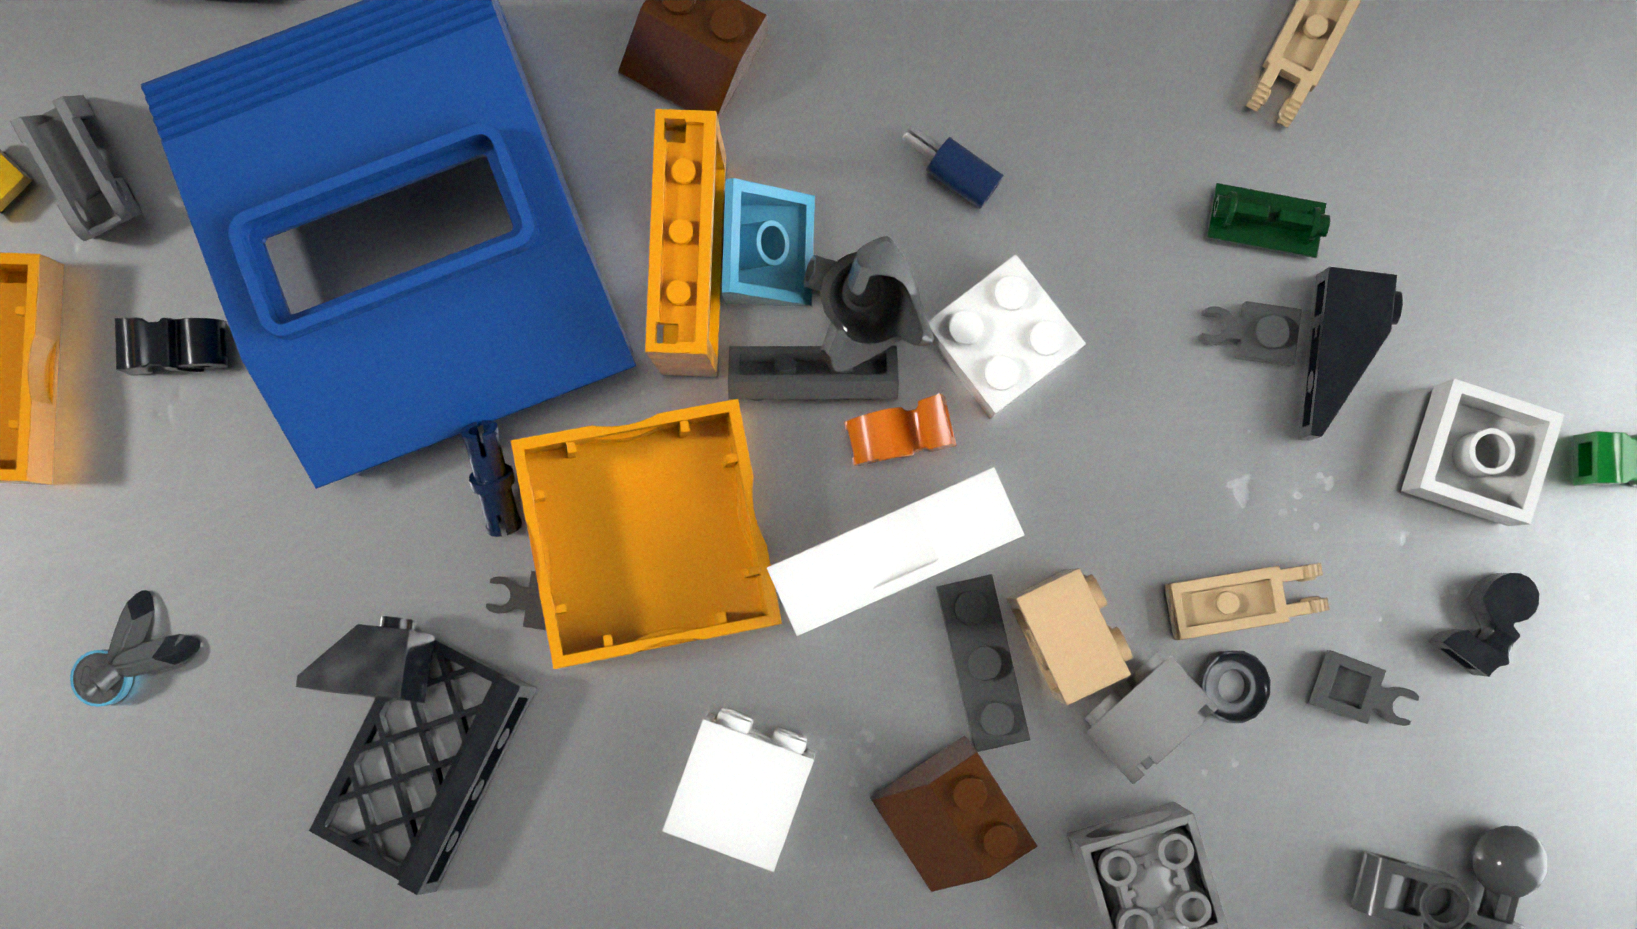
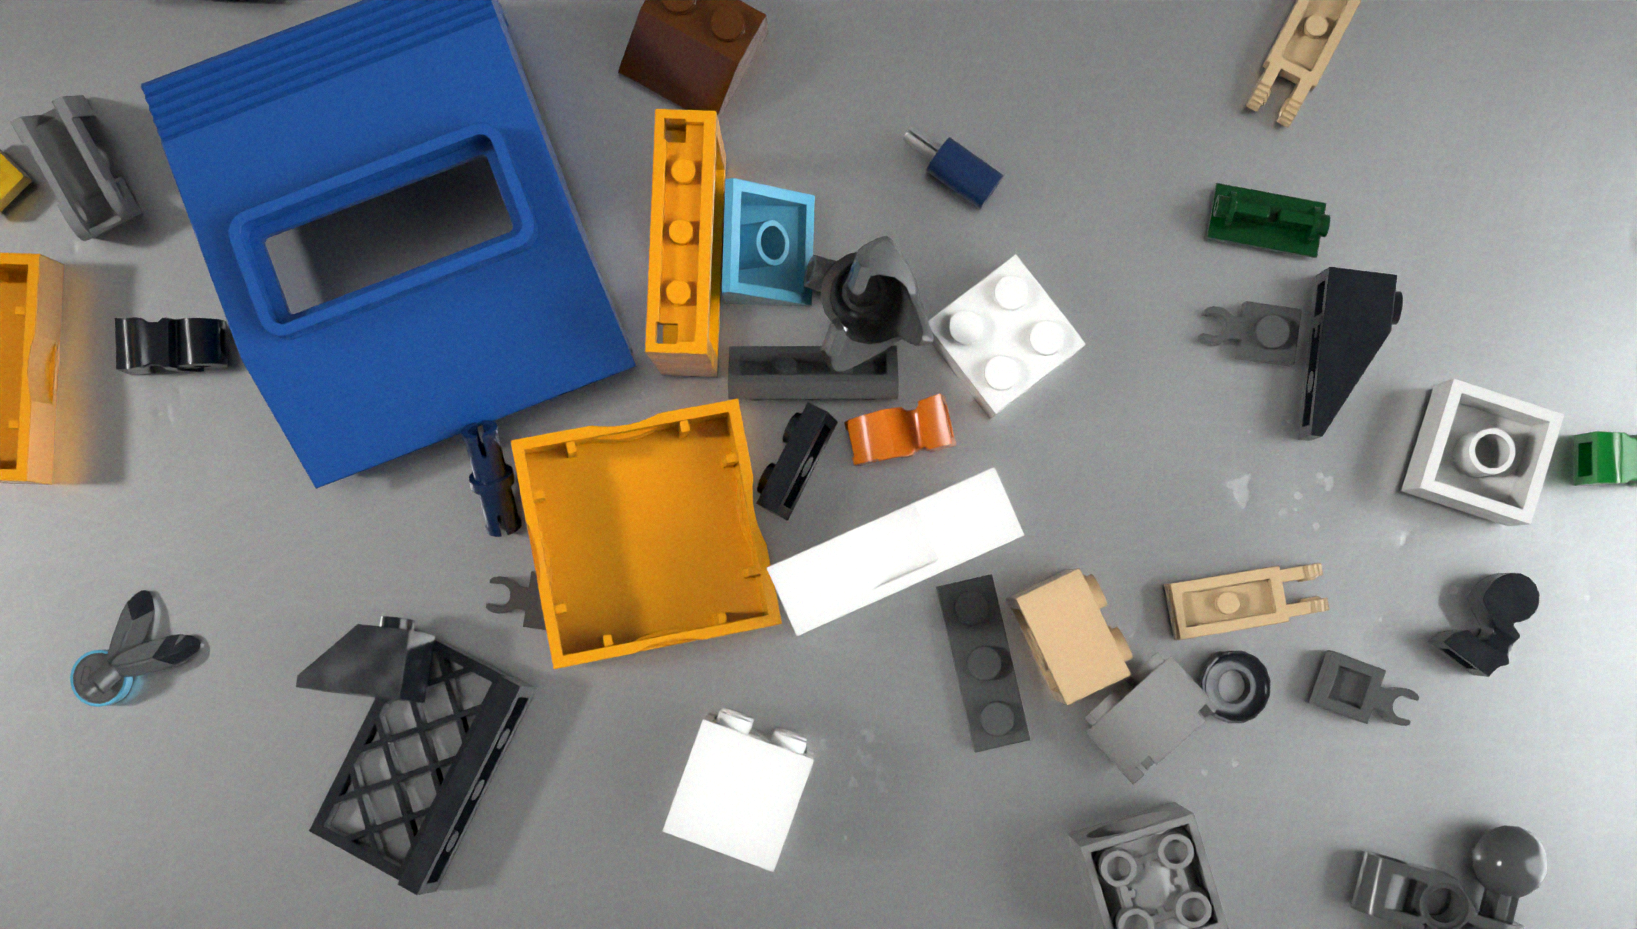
reddish brown slope [870,736,1038,892] -> none
none -> black plate [756,402,838,521]

